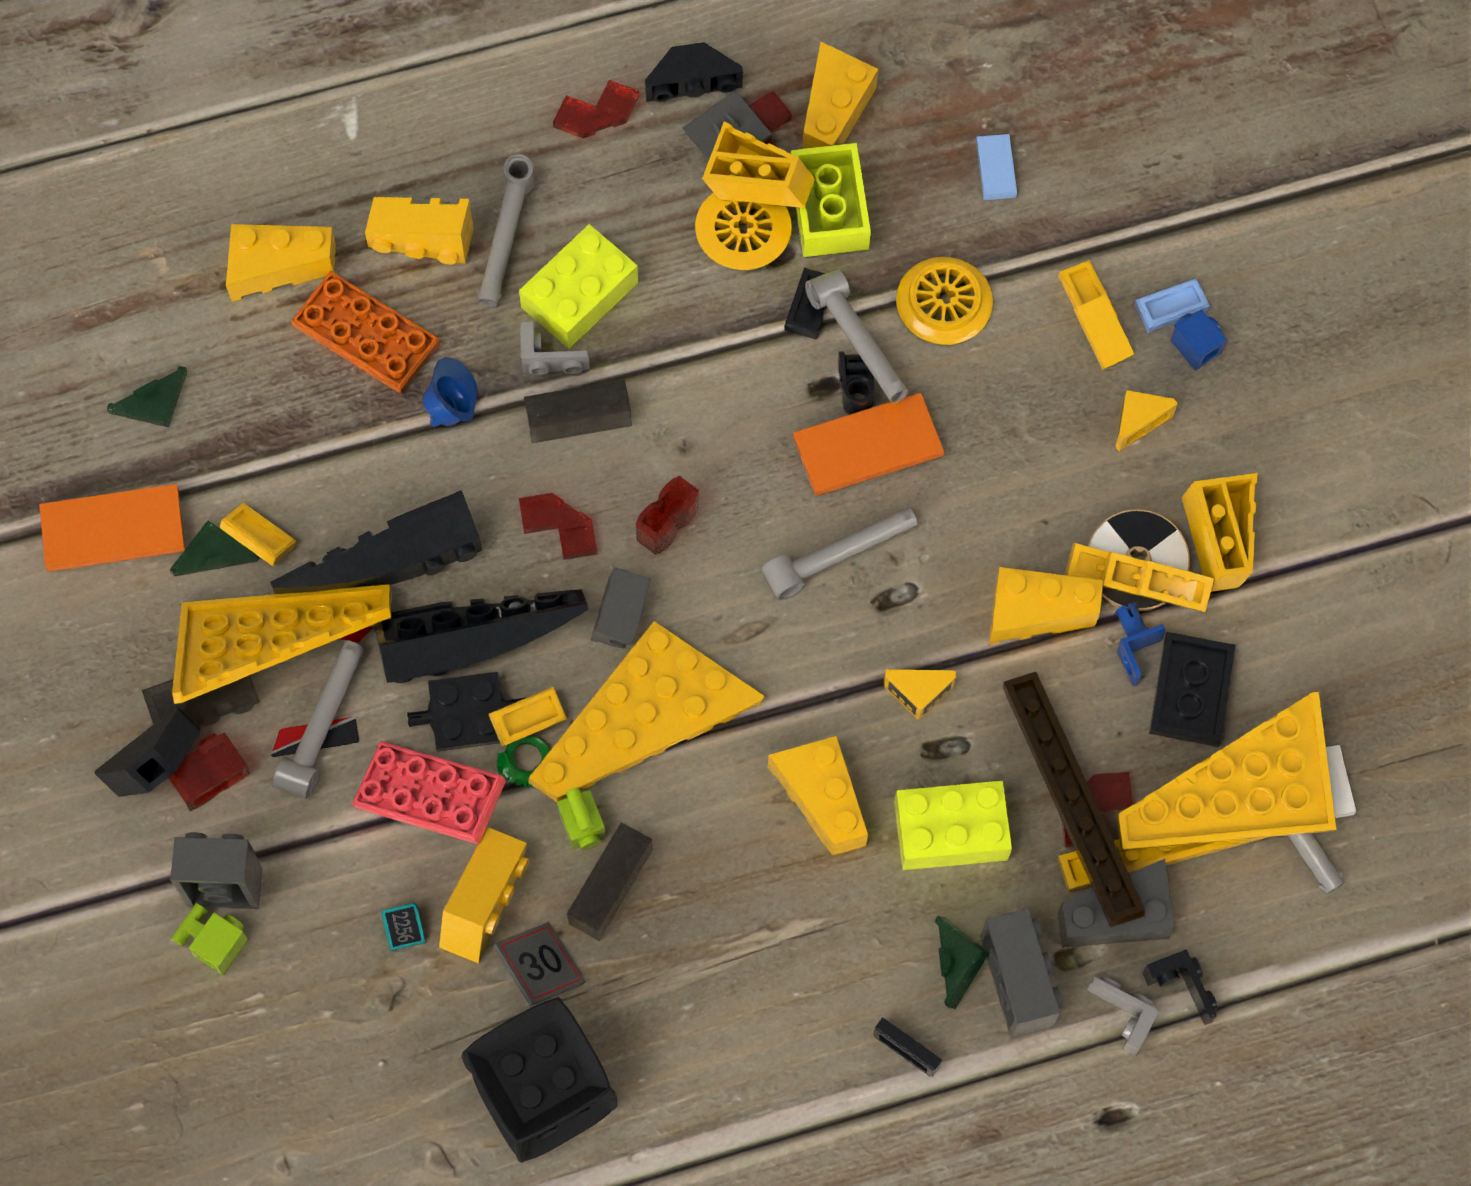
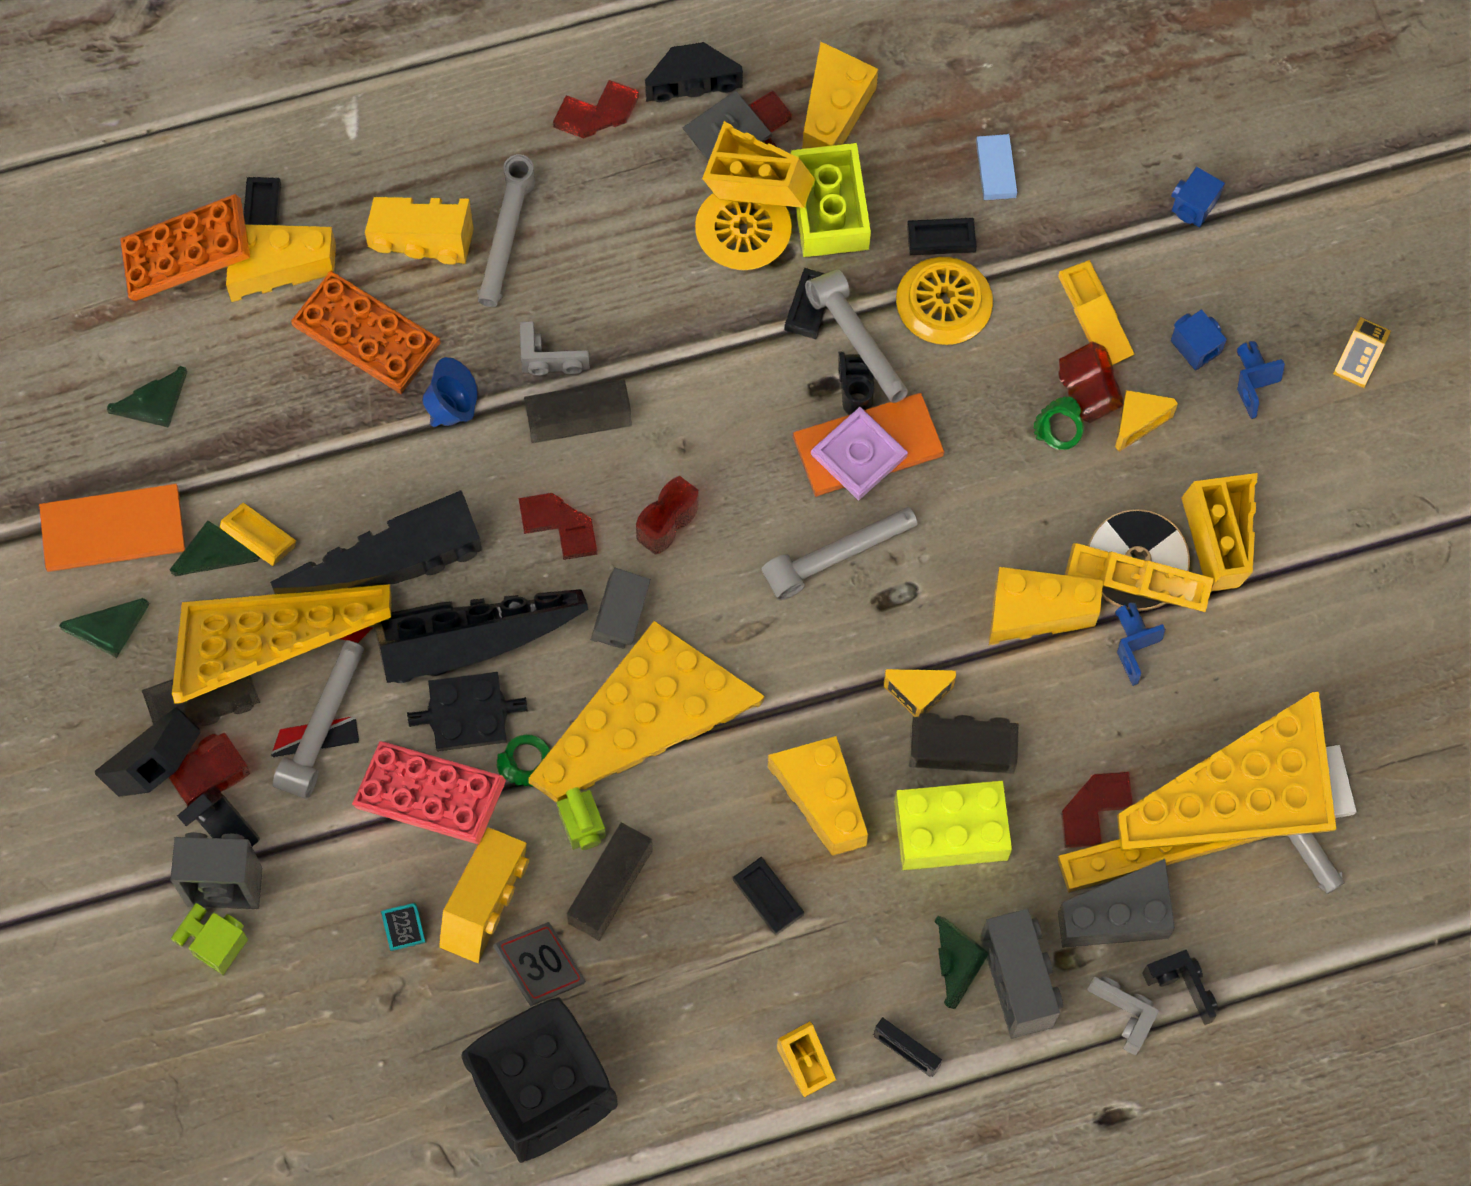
yellow tile [488,687,567,746] -> none
neon yellow brick [519,224,638,349] -> none
dark brown plate [1003,672,1145,928] -> none
light blue tile [1134,278,1210,333] -> none
black plate [1149,632,1235,747] -> none
none -> clear green tile [59,598,149,658]
none -> orange tile [120,194,250,301]
none -> black bracket [177,785,260,847]
none -> black tile [244,177,281,225]
none -> black tile [733,856,804,936]
none -> yellow slope [777,1021,836,1097]
none -> lavender tile [811,407,908,501]
none -> black tile [907,218,976,256]
none -> clear smoke brick [909,713,1019,774]
none -> green piece [1034,396,1084,450]
none -> clear red brick [1058,341,1123,423]
none -> blue brick [1171,166,1225,228]
none -> blue bracket [1237,341,1285,419]
none -> slope [1333,317,1391,388]

